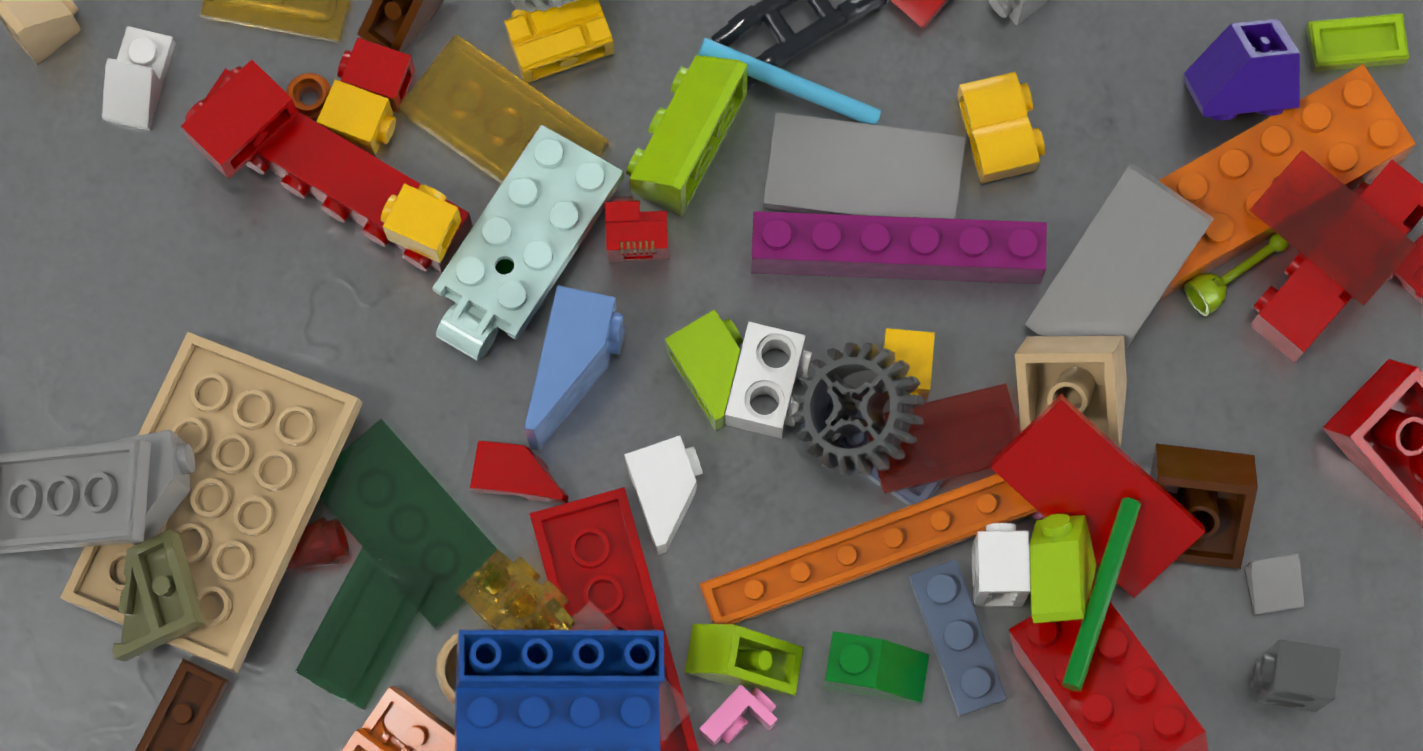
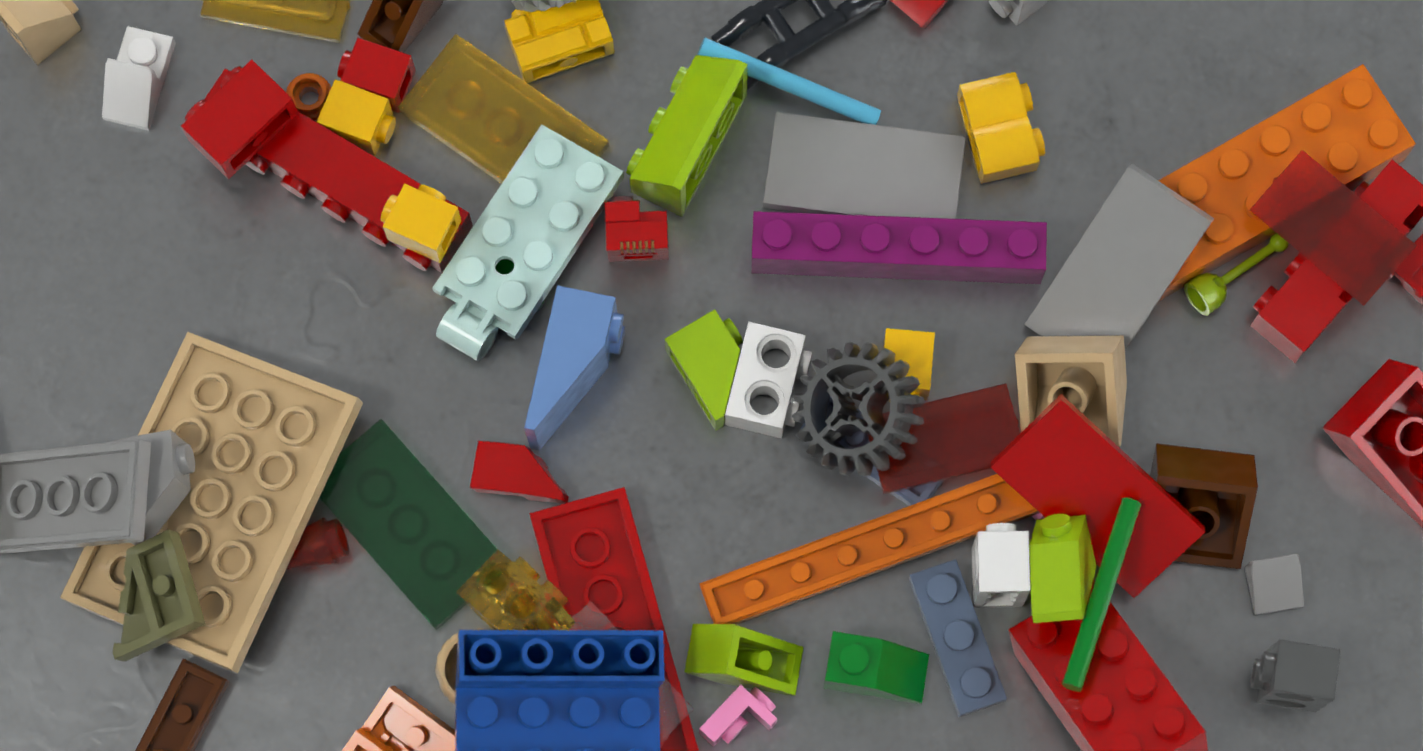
clear green piece [295,540,436,710] -> none
white slope [624,435,703,555] -> none
dark purple slope [1184,19,1300,120] -> none
lime tile [1305,13,1409,72] -> none

